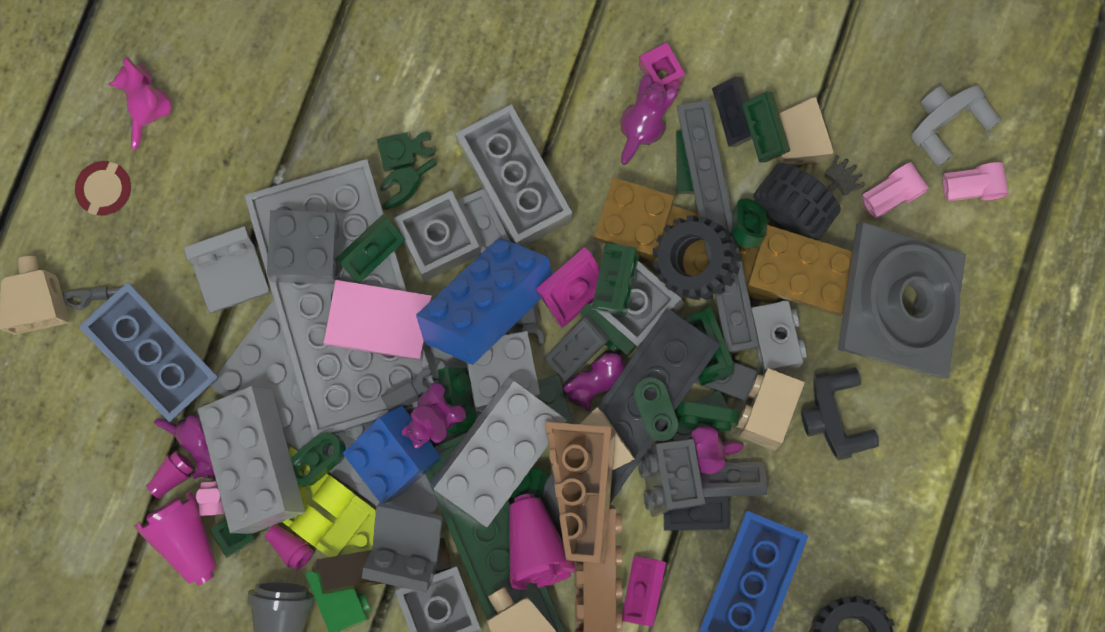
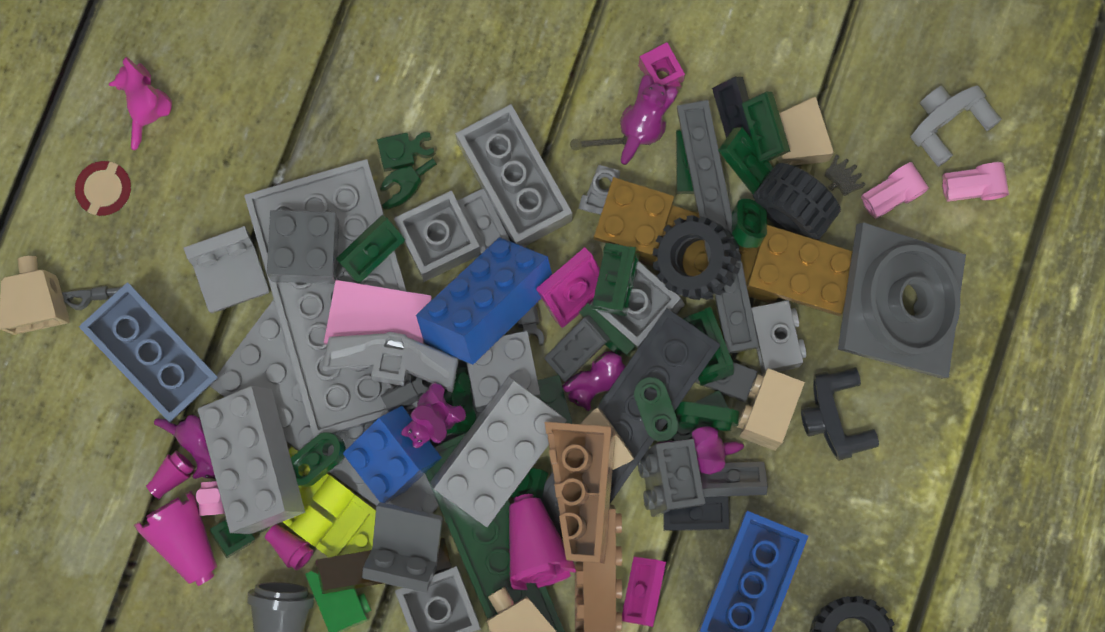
none -> light grey plate [322,331,458,393]
none -> clear smoke hinge [570,135,627,151]
none -> light grey plate [578,165,620,215]
none -> dark green plate [718,127,773,195]

